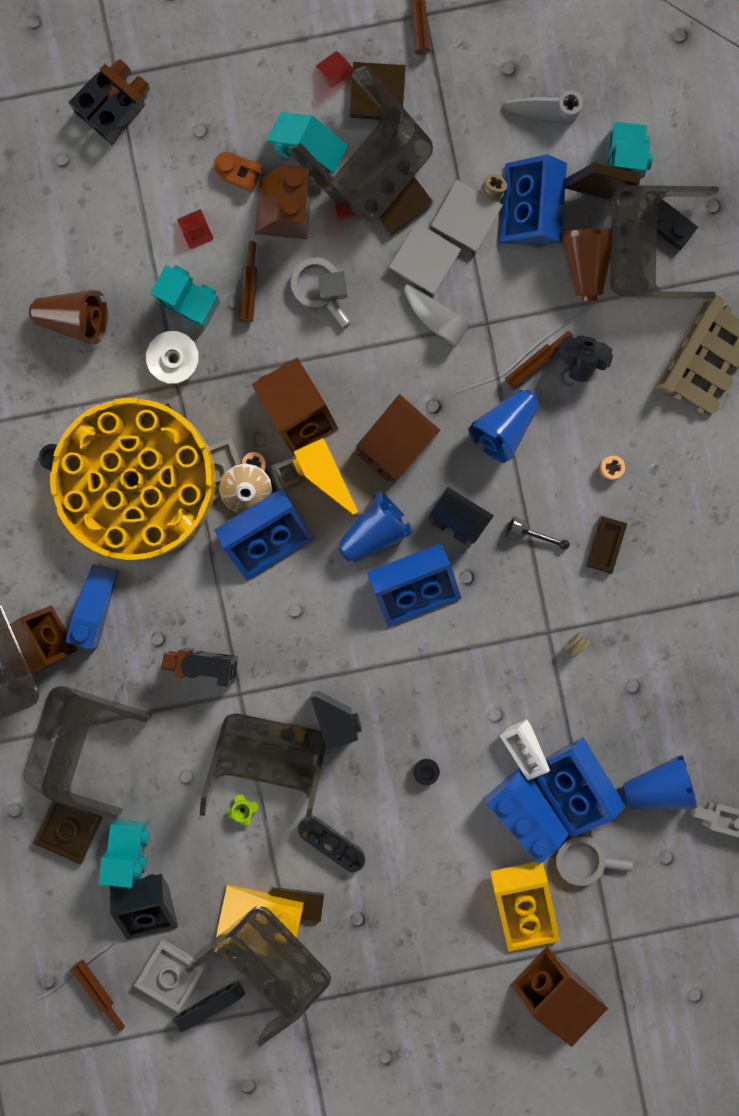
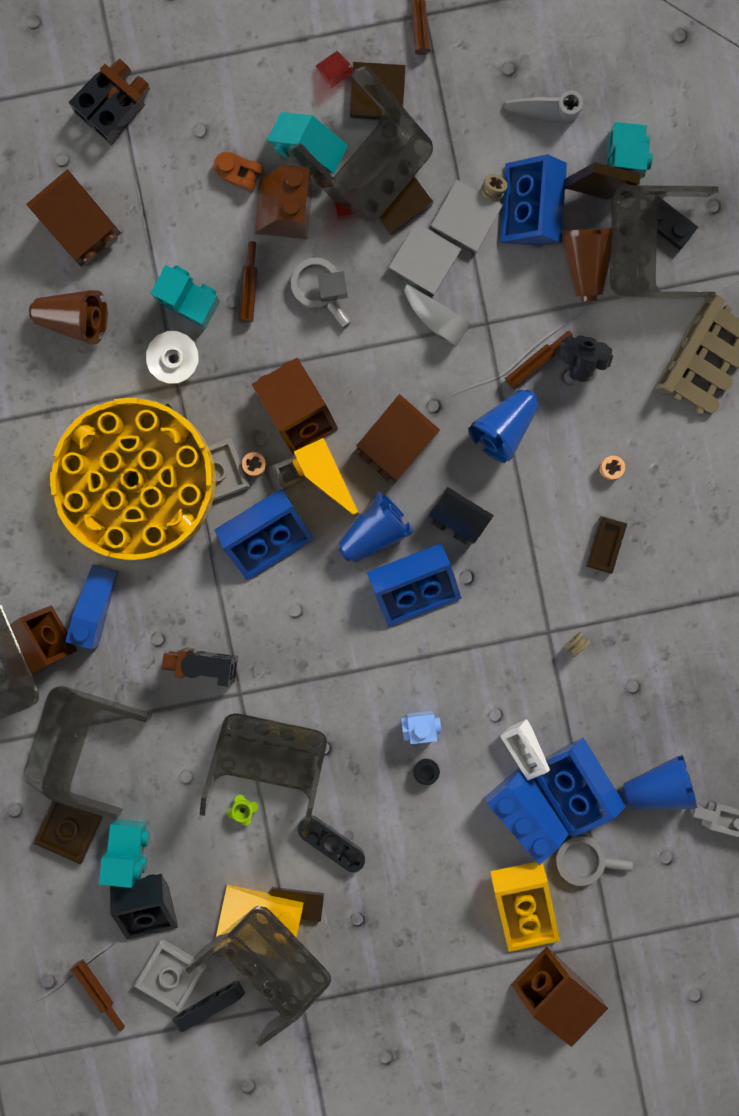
black plate [39,444,57,470] -> none
clear red slope [177,209,213,249] -> none
tan dish [219,463,272,514] -> none
black slope [311,691,362,750] -> none
hinge [507,516,570,550] -> none
none -> reddish brown slope [26,169,121,267]
none -> light blue brick [401,711,441,744]

